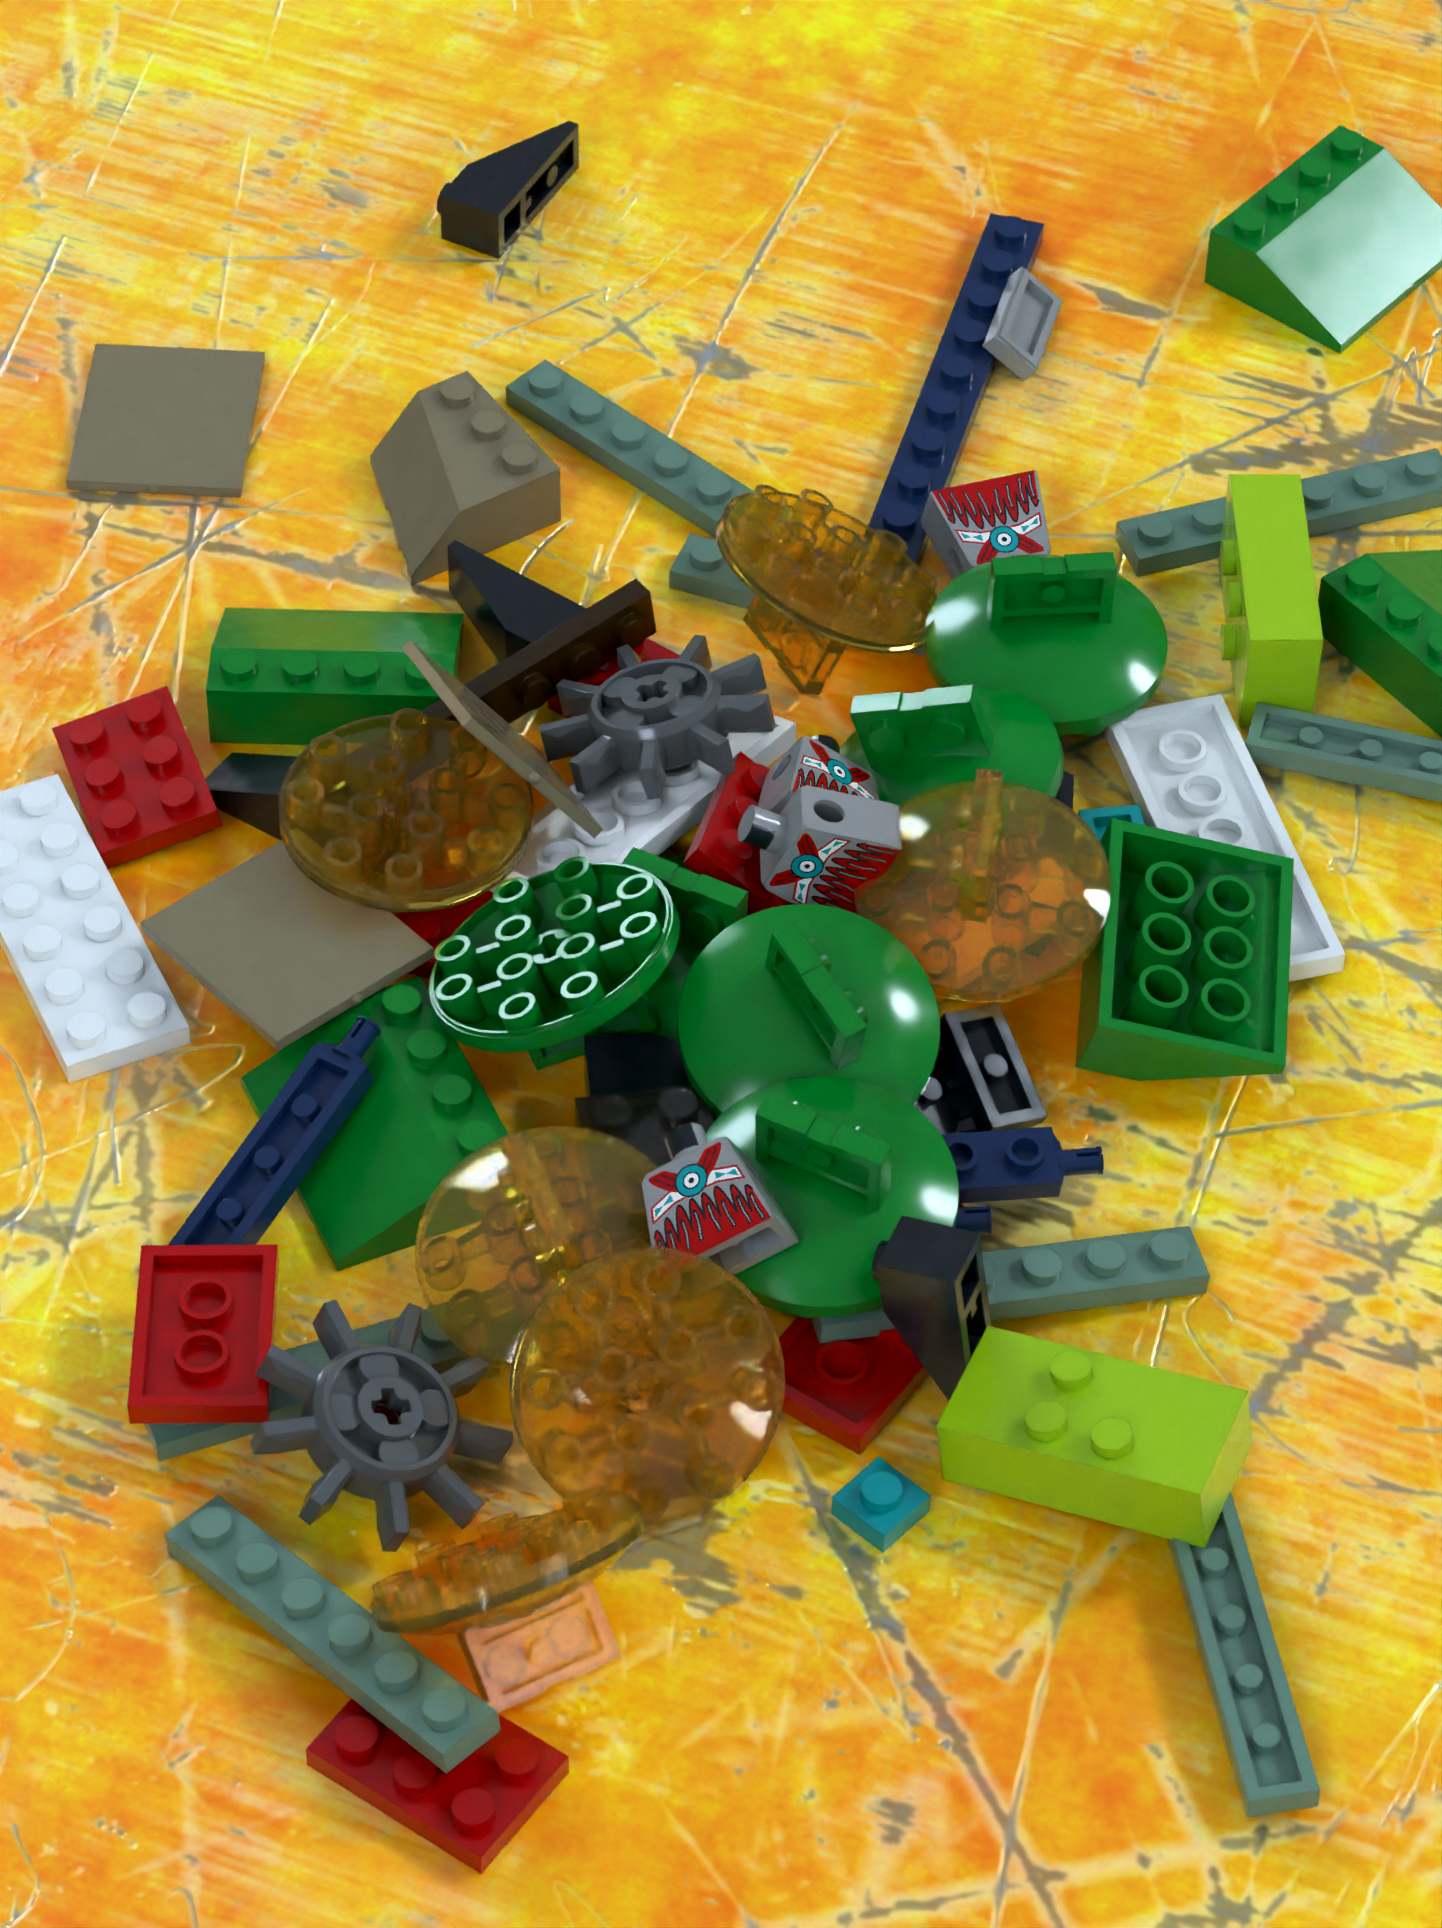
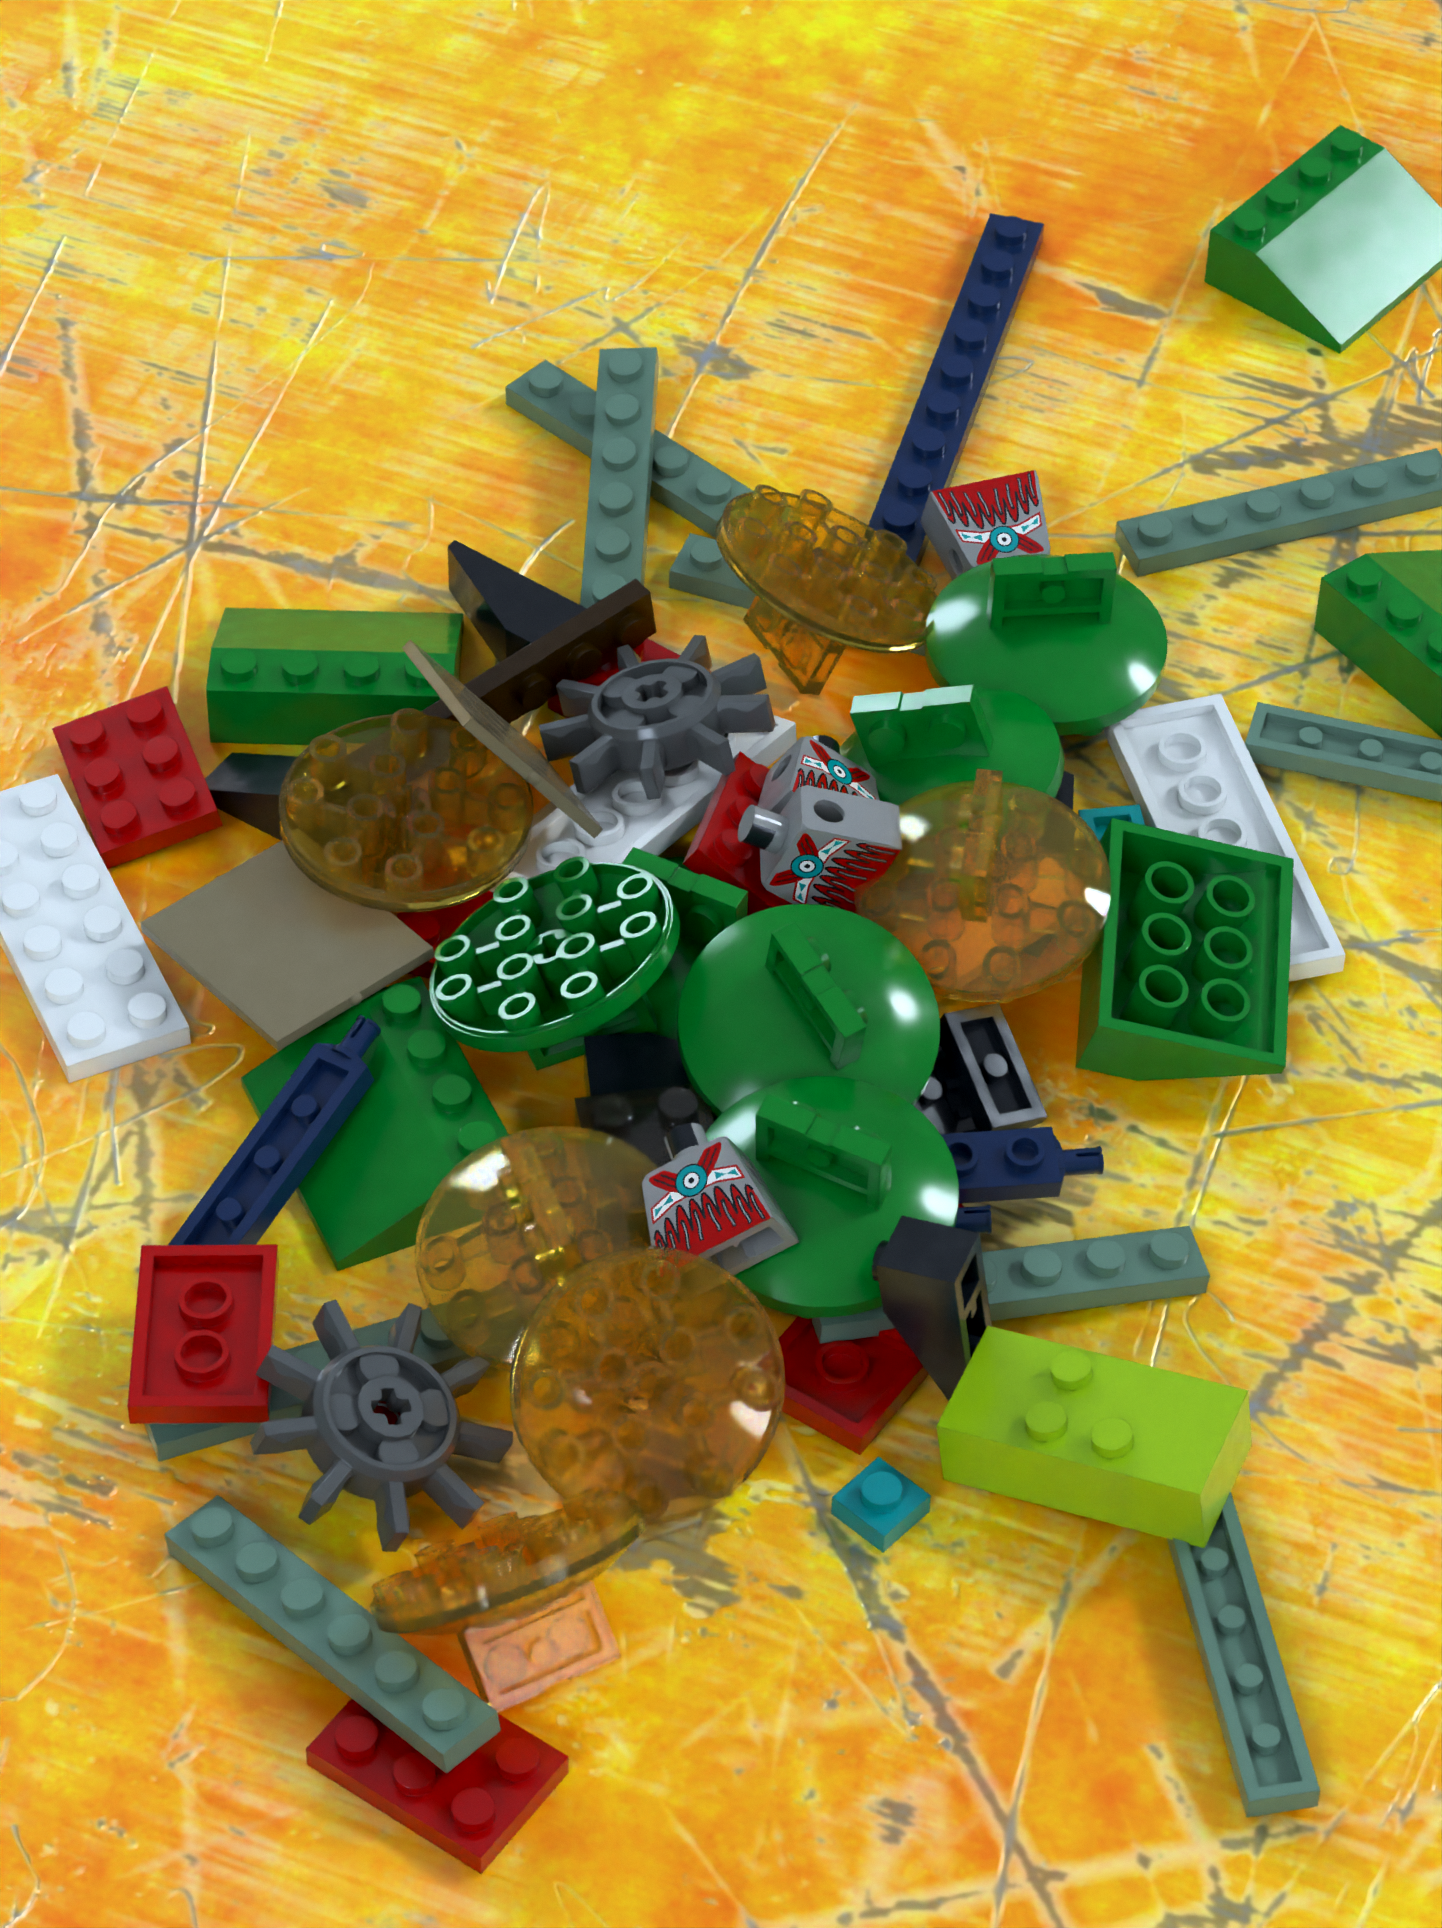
dark tan piece [66,344,265,498] -> none
dark tan wedge [370,371,561,586] -> none
black slope [437,121,579,259] -> none
light grey tile [982,267,1063,381] -> none
lime brick [1218,474,1324,727] -> none
none -> sand green plate [580,347,659,608]

